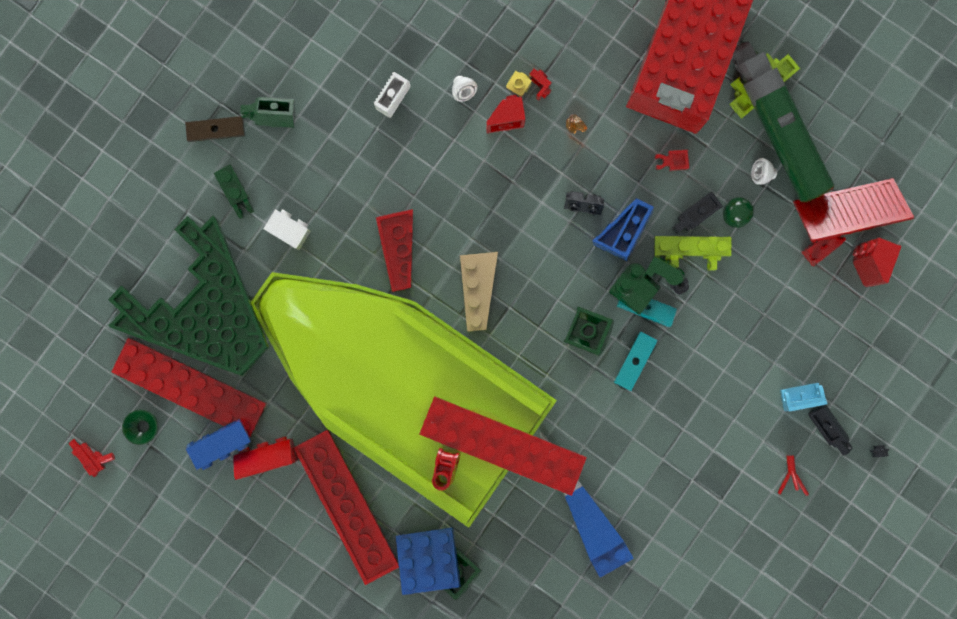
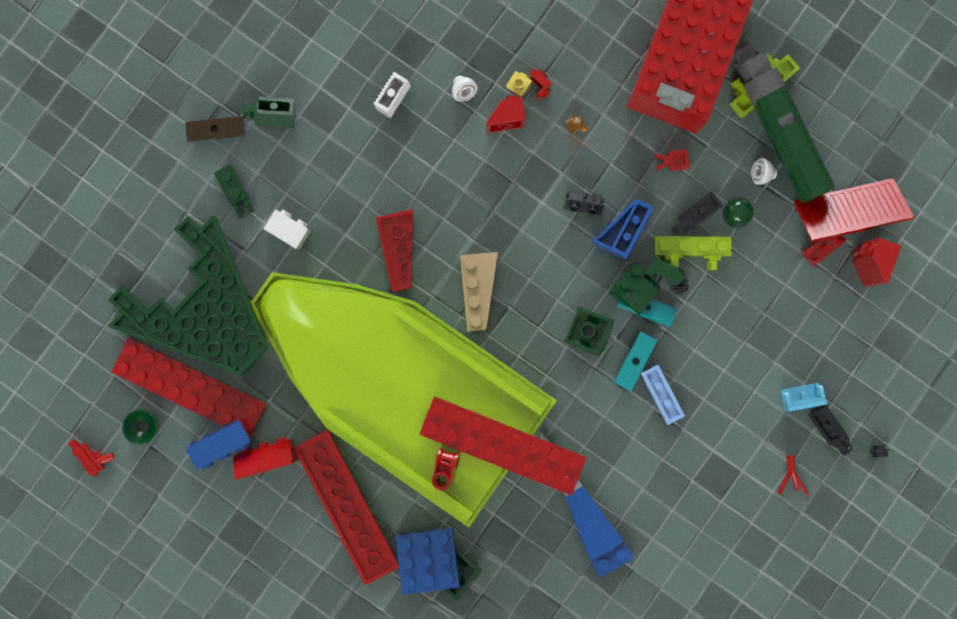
none -> light blue plate [641,365,685,425]

